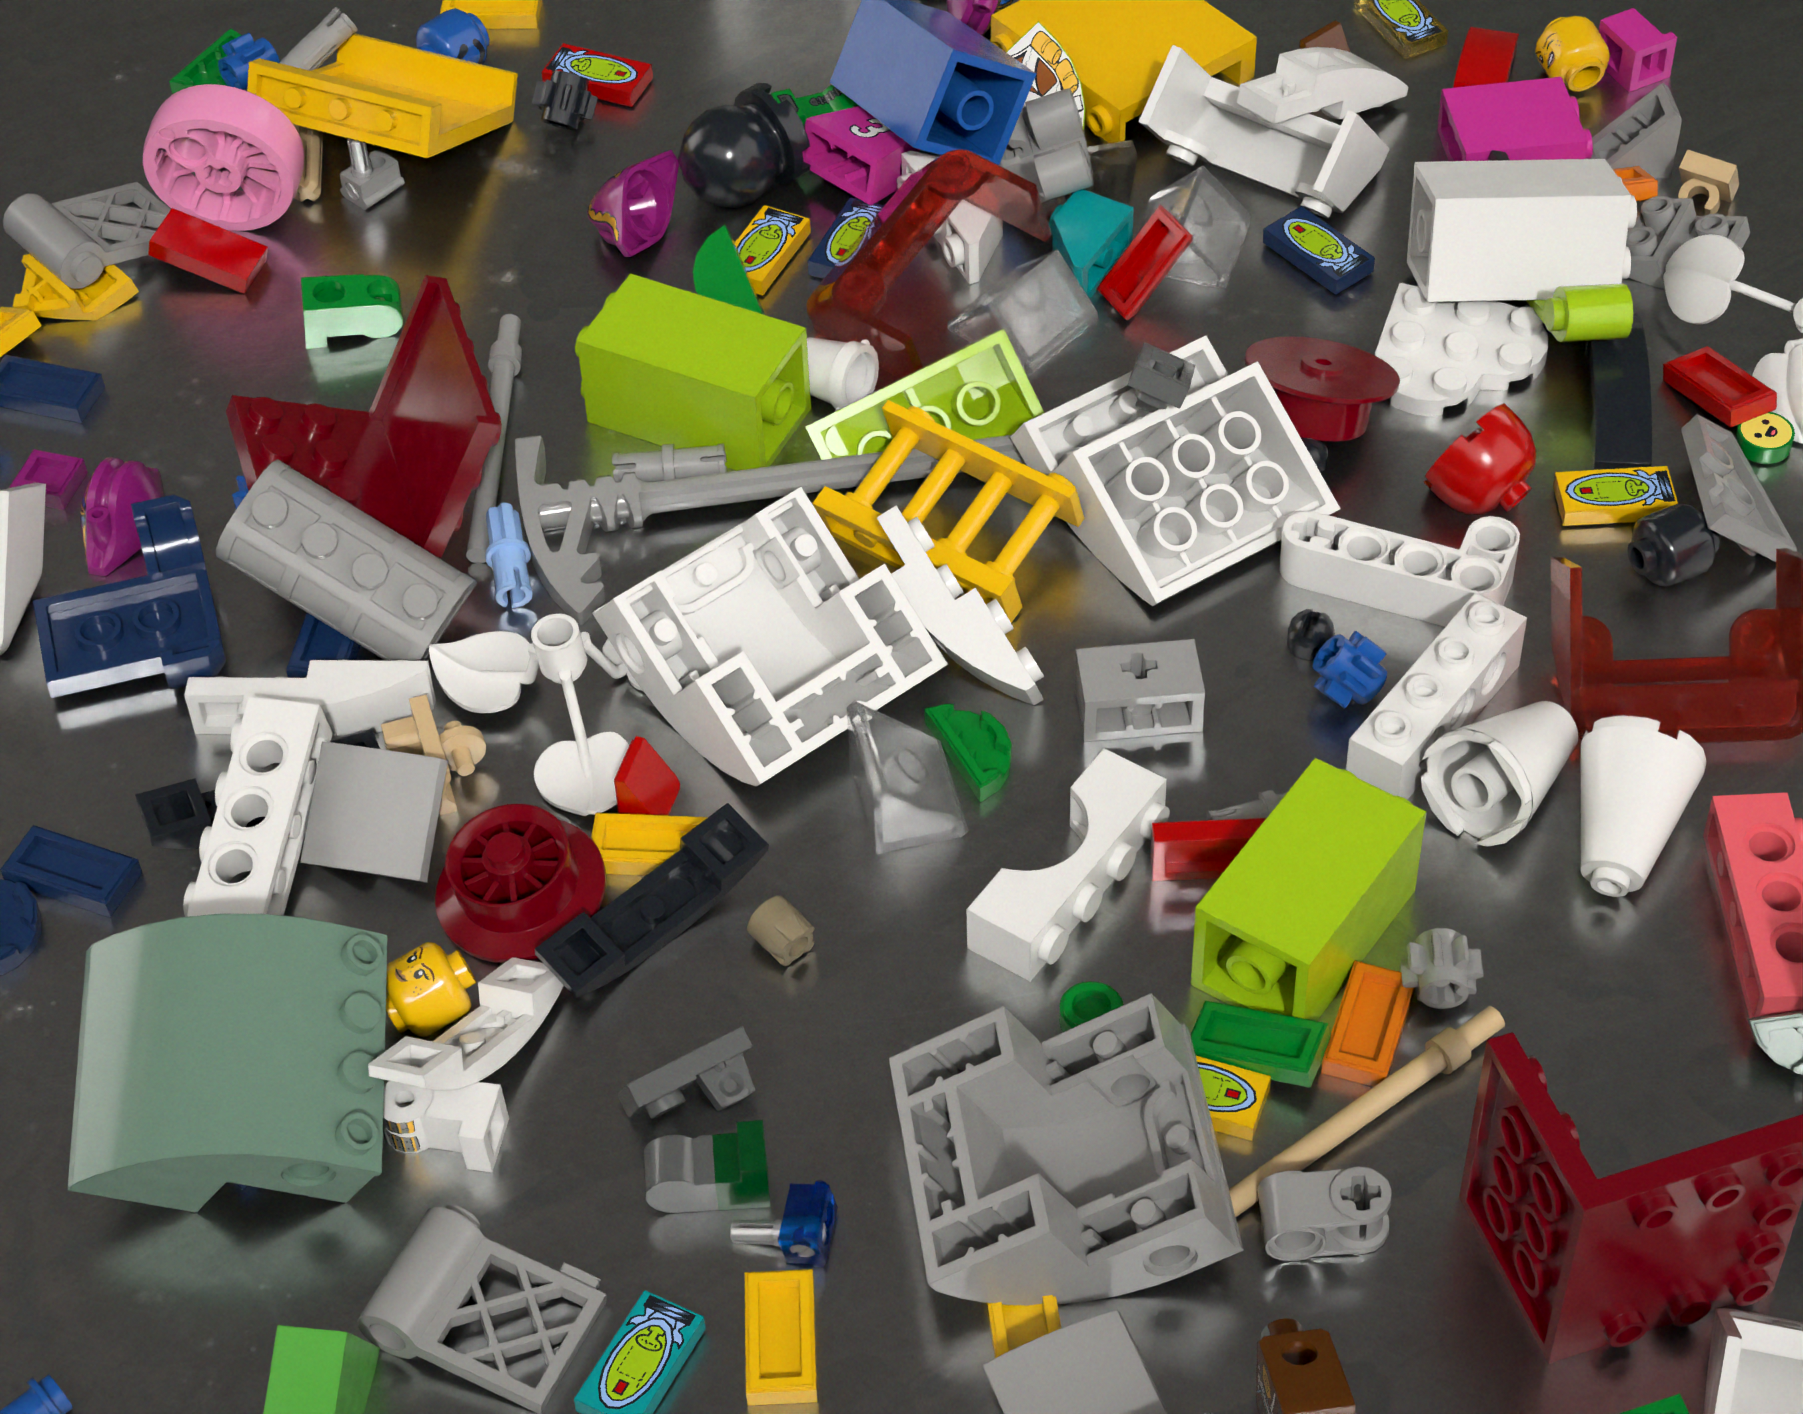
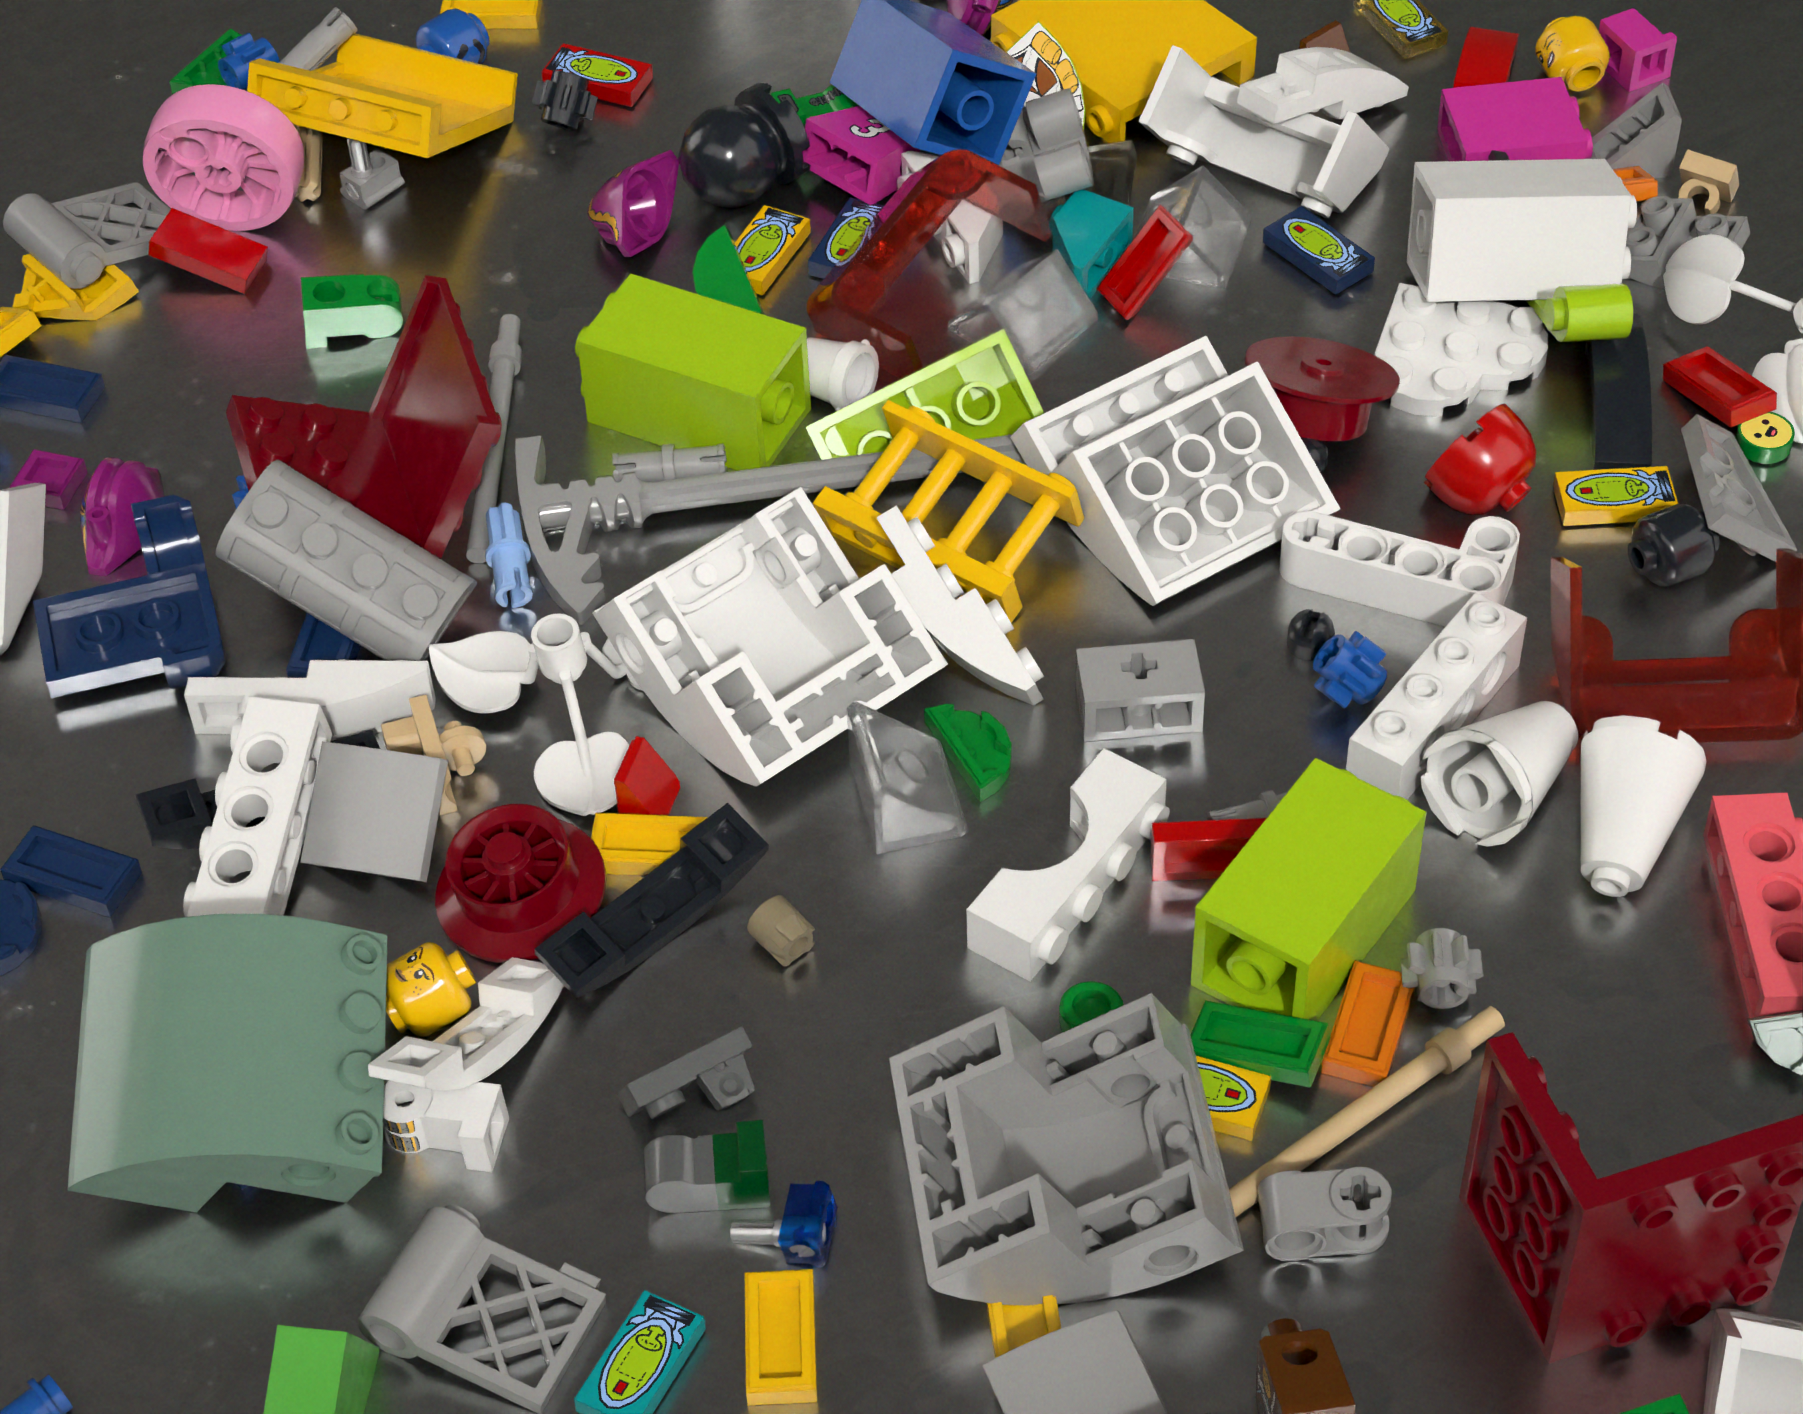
dark grey hinge [1127,342,1196,413] -> none

